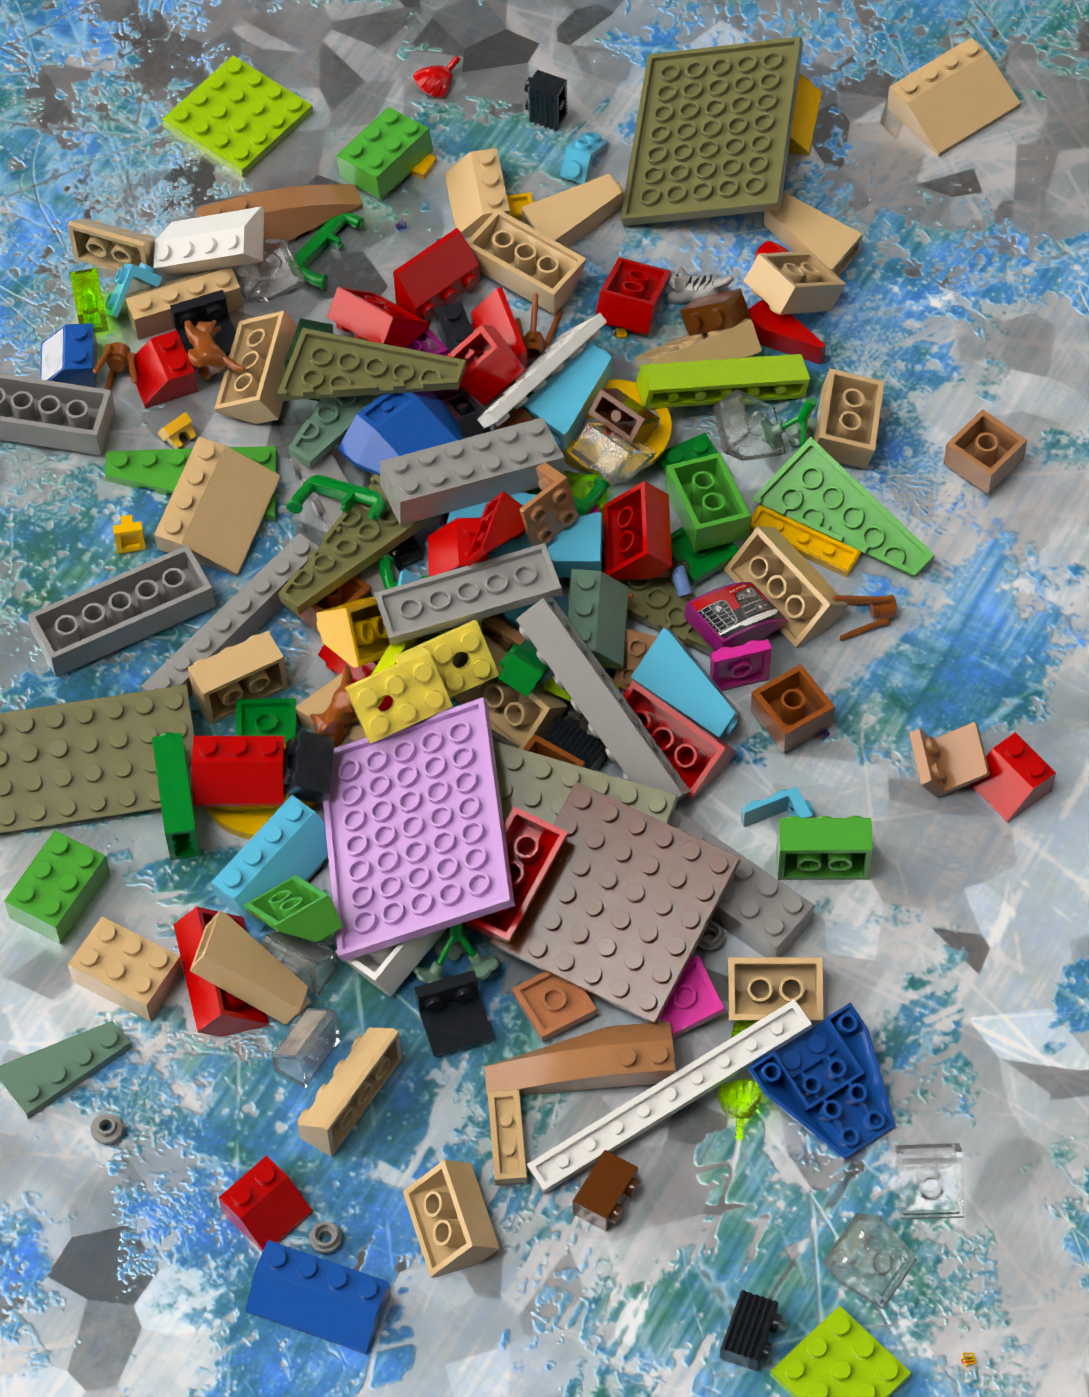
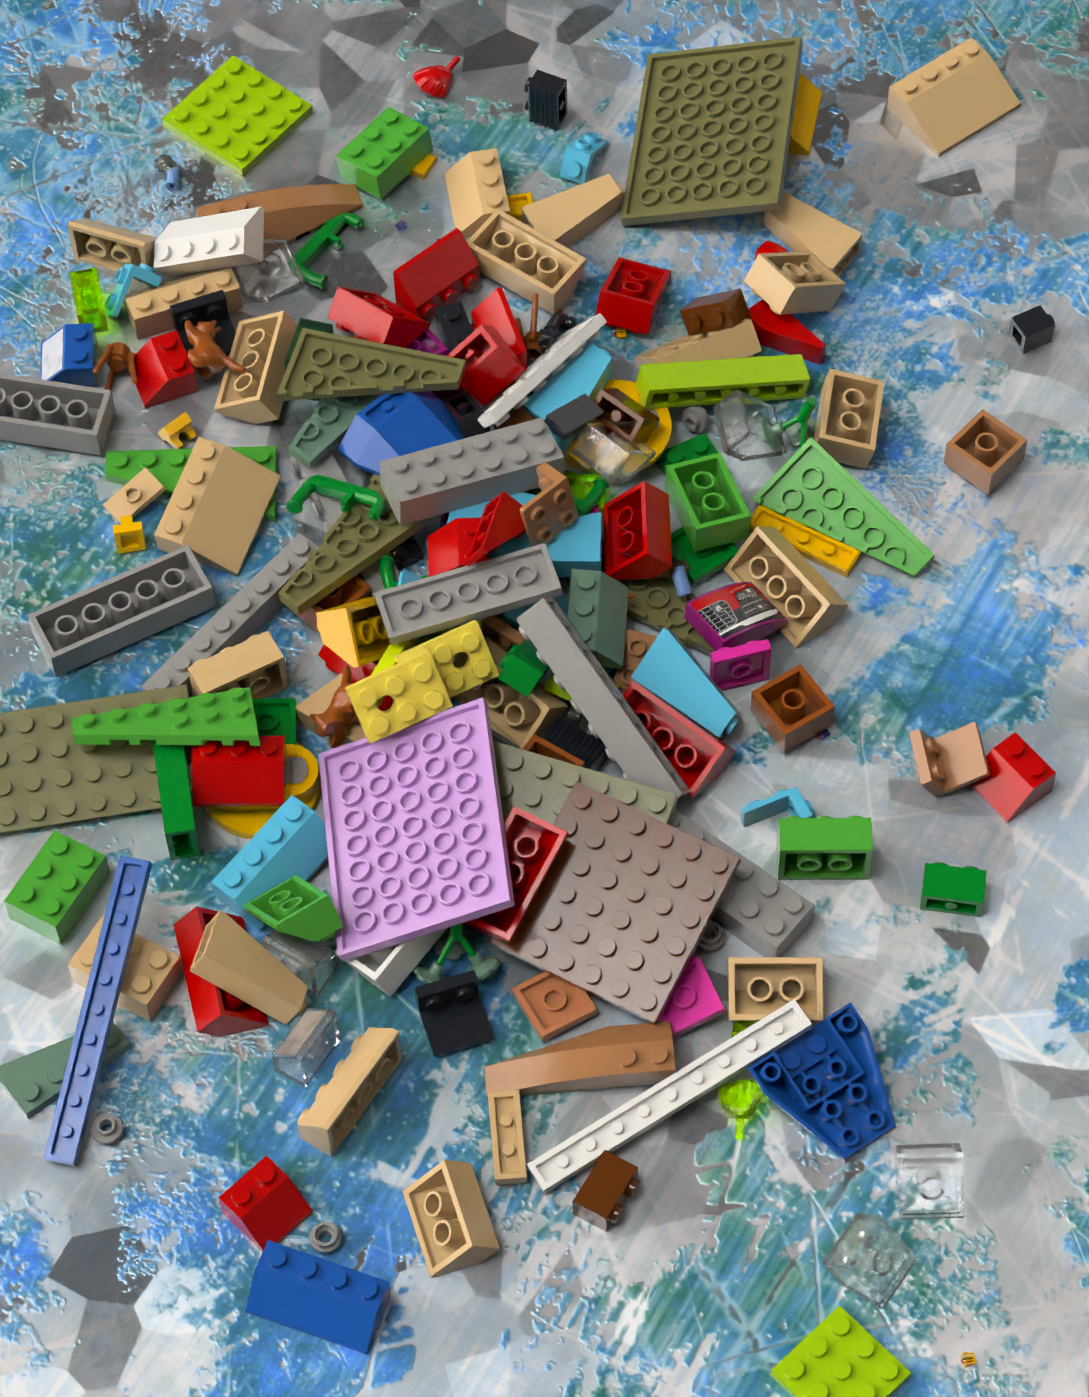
black brick [282,730,335,803] -> none
light grey animal [667,266,734,305] -> none
black brick [720,1290,782,1371] -> none
dark orange plant [833,595,897,641] -> none
none -> plate [43,856,152,1167]
none -> bright green wing [71,687,260,746]
none -> tan plate [102,467,165,524]
none -> arm [154,154,181,191]
none -> black arm [538,313,576,348]
none -> black tile [544,394,605,440]
none -> light grey plate [682,405,709,433]
none -> green brick [920,862,987,917]
none -> black brick [1009,305,1055,354]

